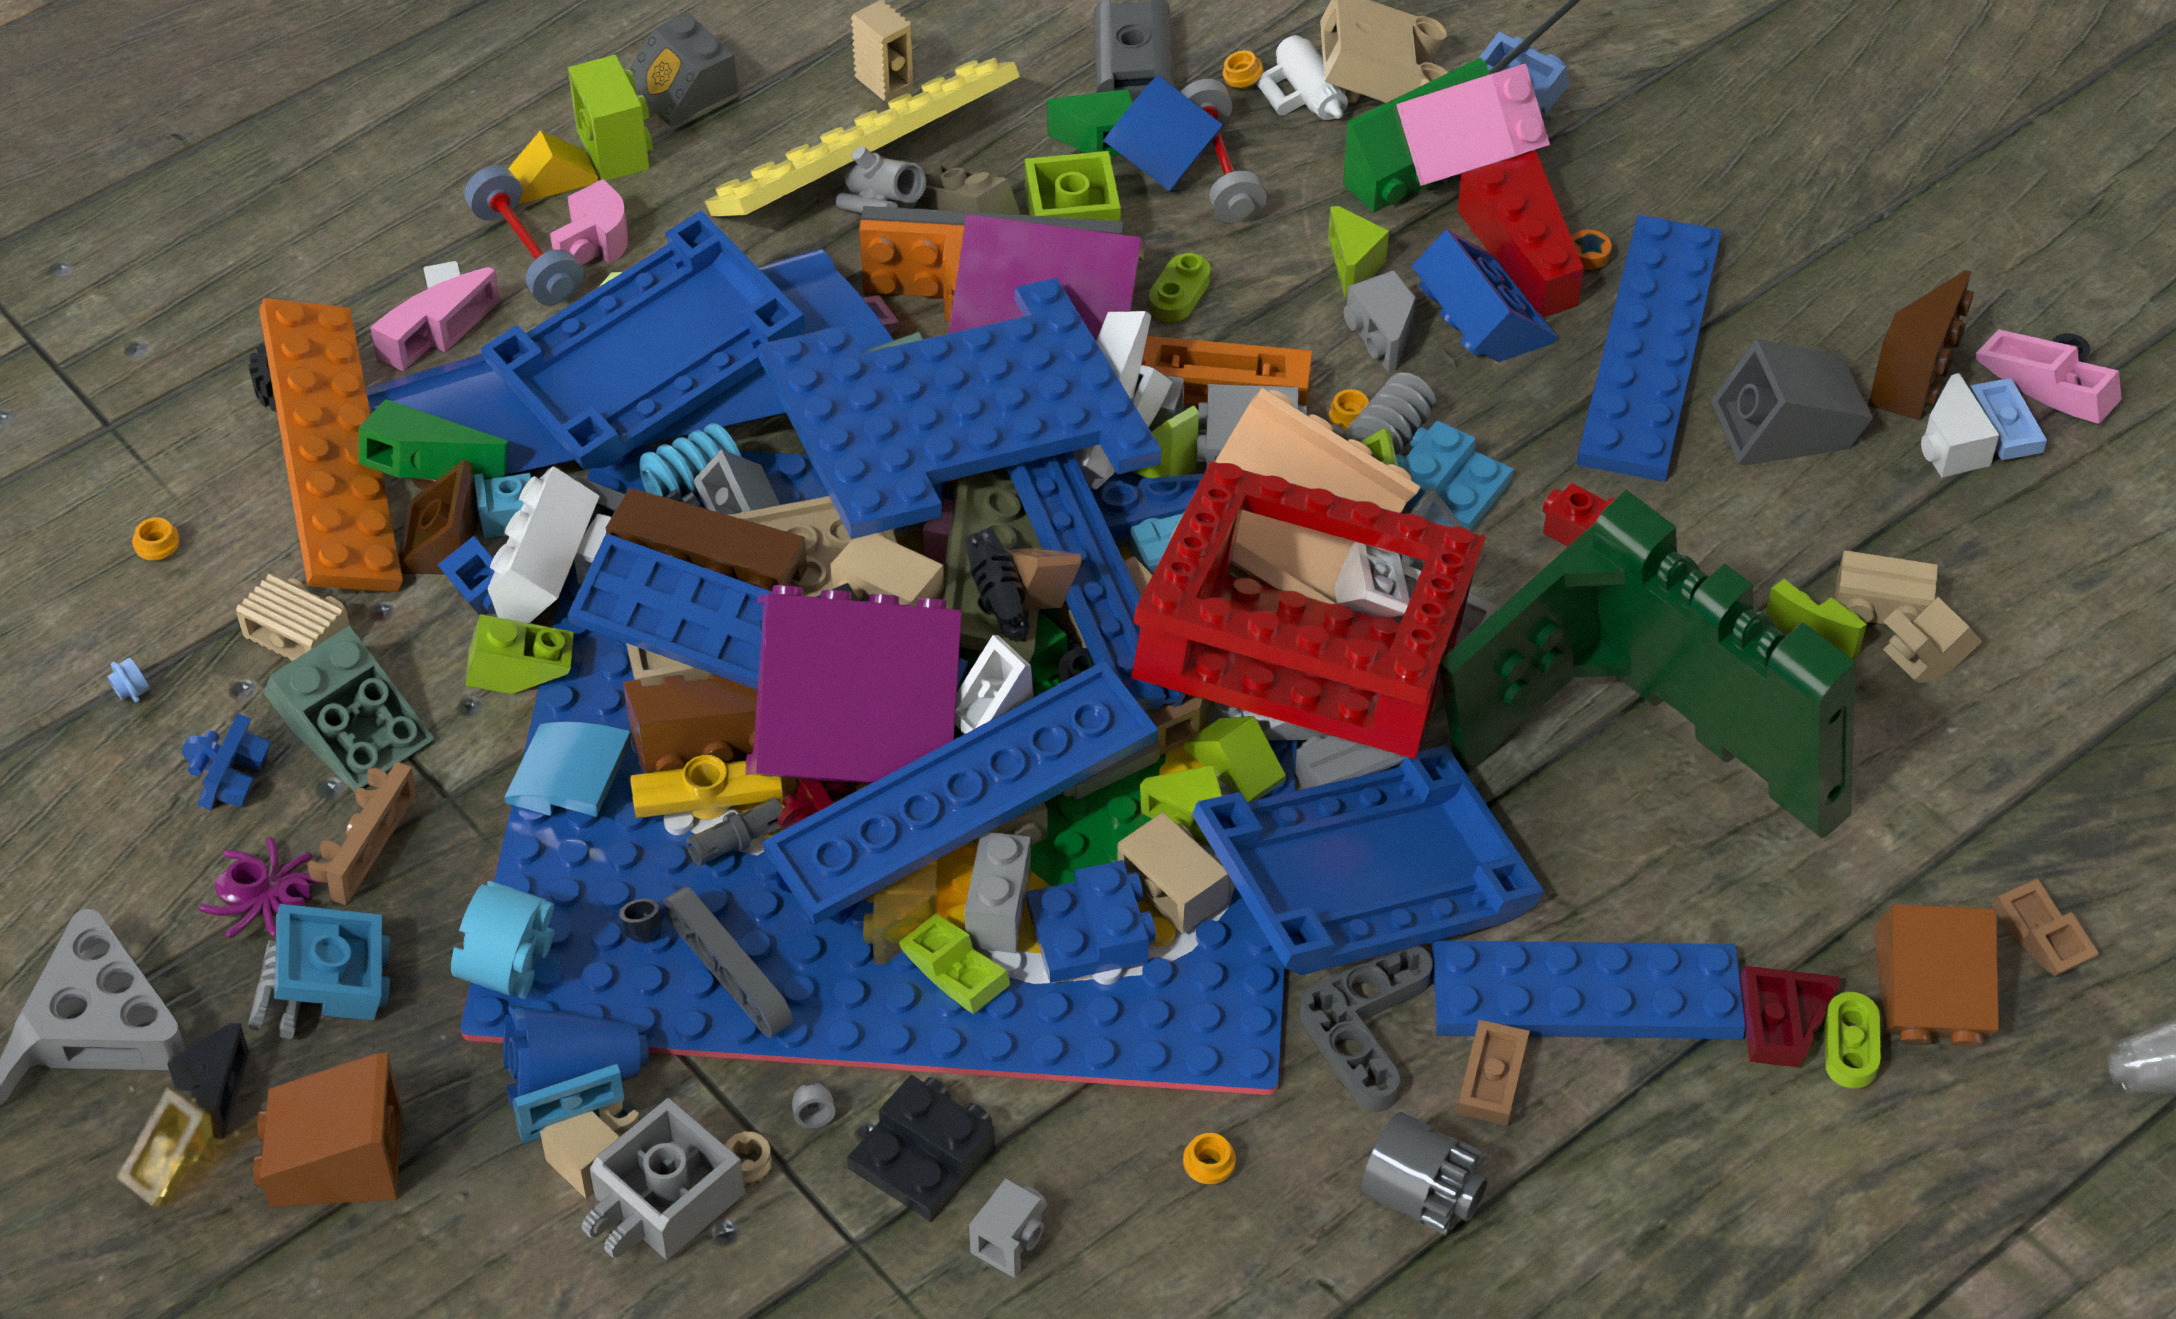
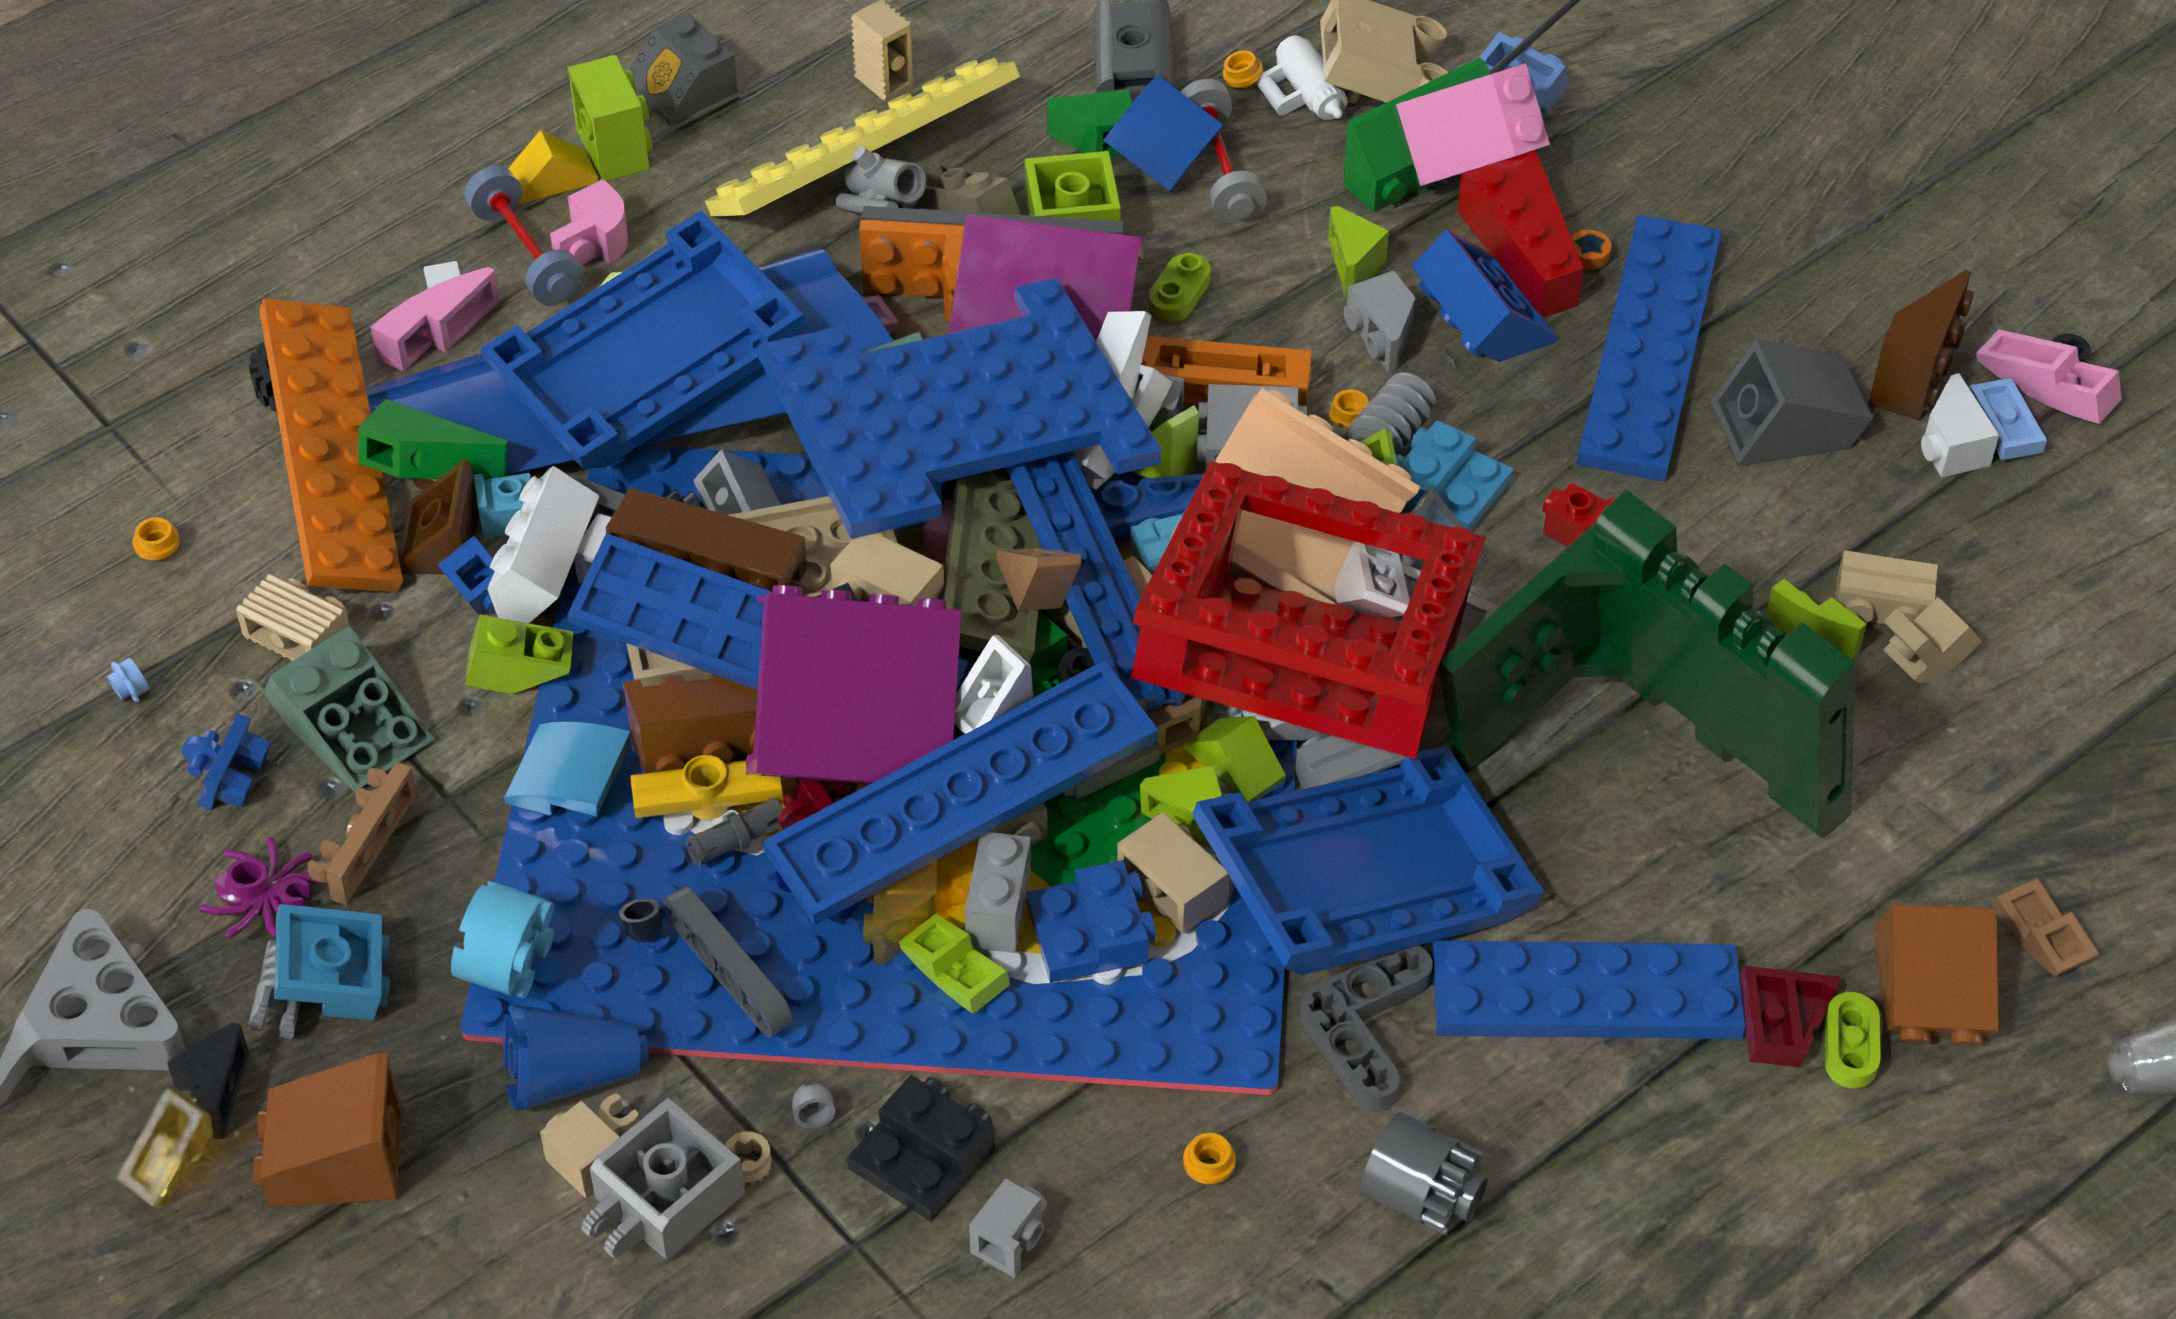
dark azure slope [513,1064,625,1144] -> none
medium azure piece [640,423,741,497] -> none
black hinge [965,527,1030,642] -> none
medium nougat plate [1457,1020,1529,1126] -> none

